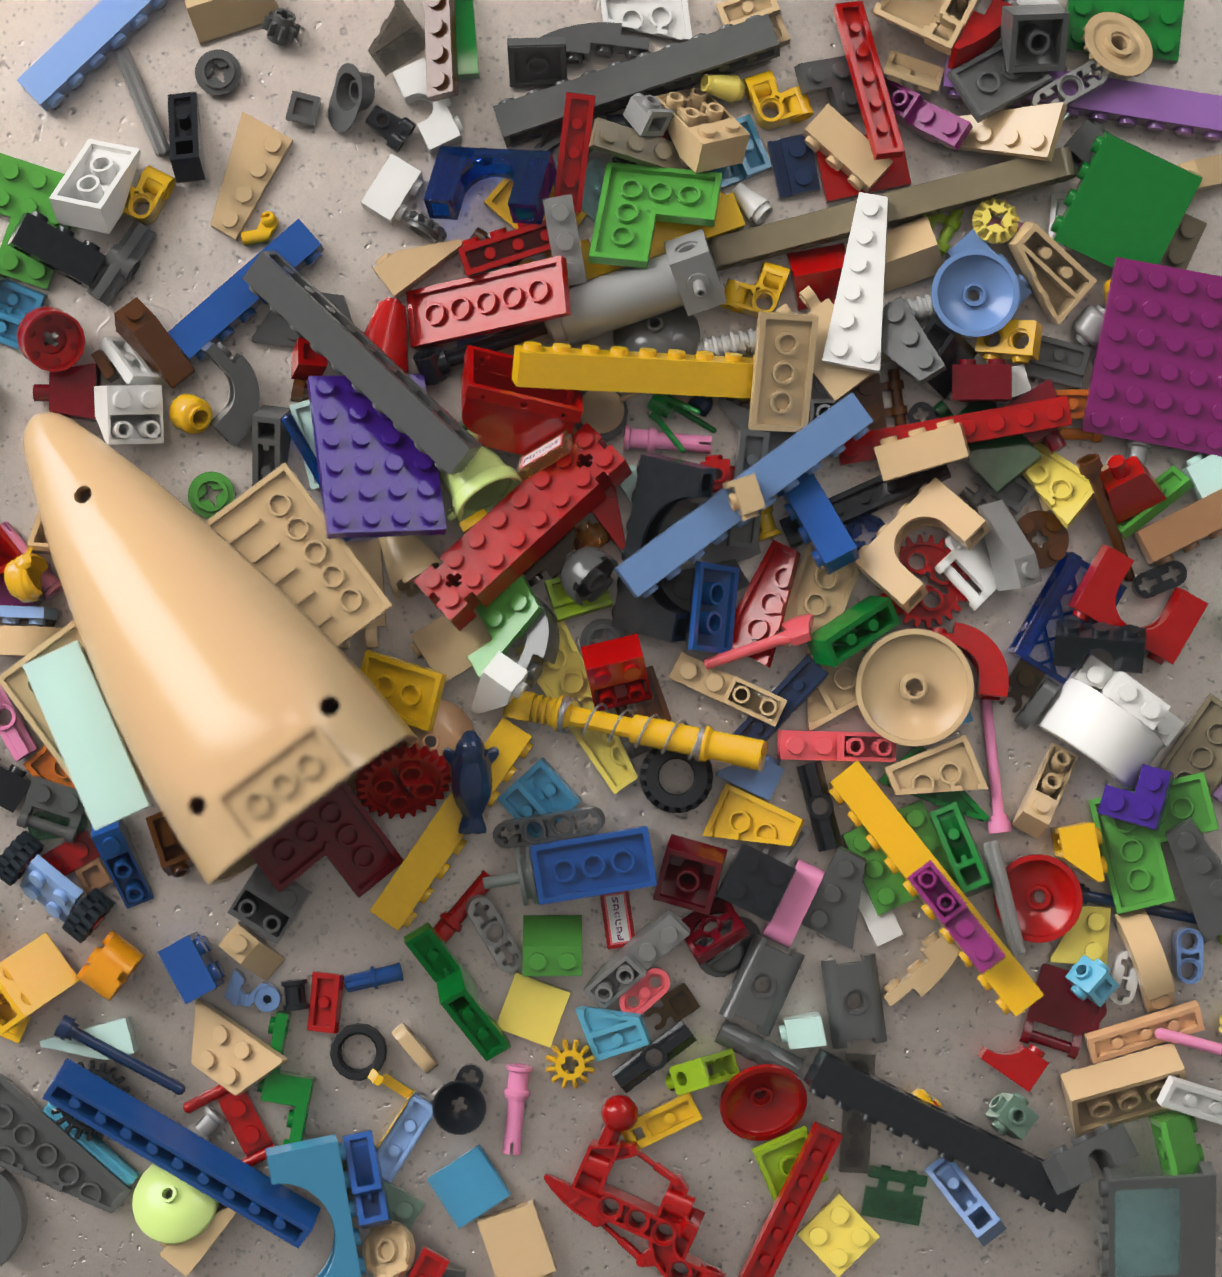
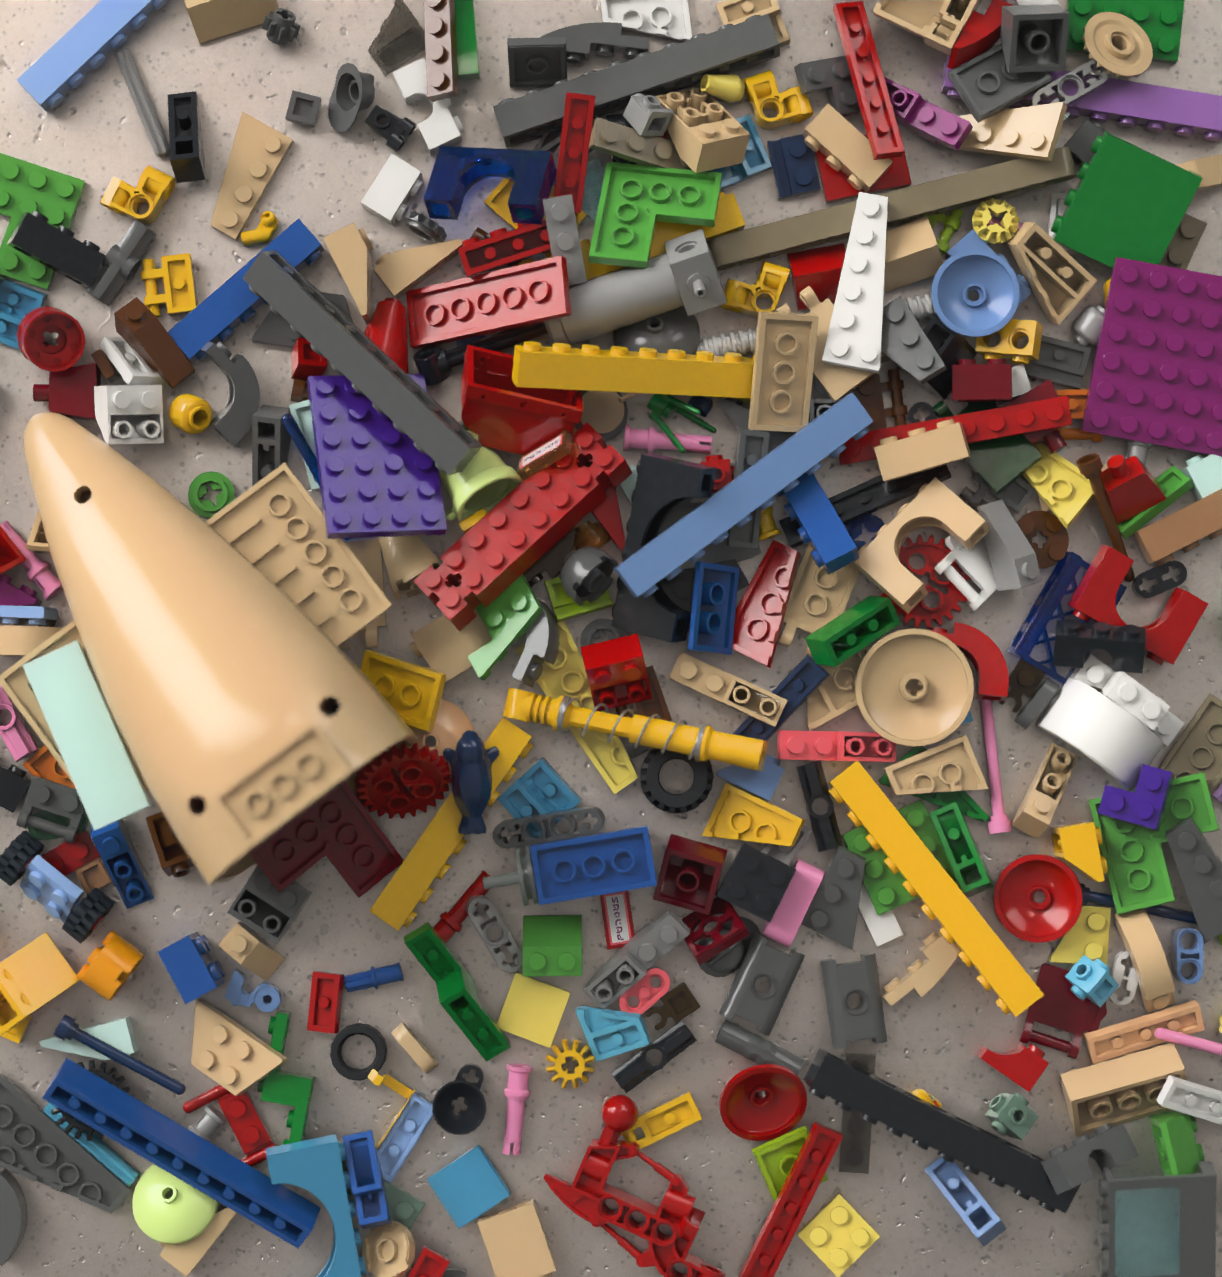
yellow hat [4,547,48,603] -> none
white slope [49,139,141,234] -> none
dark grey gear [195,49,242,97] -> none
black bush [281,979,309,1011] -> none
white slope [470,651,528,715] -> none
lime torso [665,1048,739,1095] -> none
coral piece [703,614,814,670] -> none
tan brick [722,473,766,521] -> none
white cone [731,183,773,225] -> none
light aqua slope [779,1011,827,1049] -> none
clear green plate [860,1165,928,1226] -> none
tan piece [883,49,945,94] -> none
magenta slope [907,860,1006,975] -> none
light grey axle [983,841,1026,956] -> none
none -> yellow plate [141,253,197,318]
none -> tan slope [323,222,373,325]

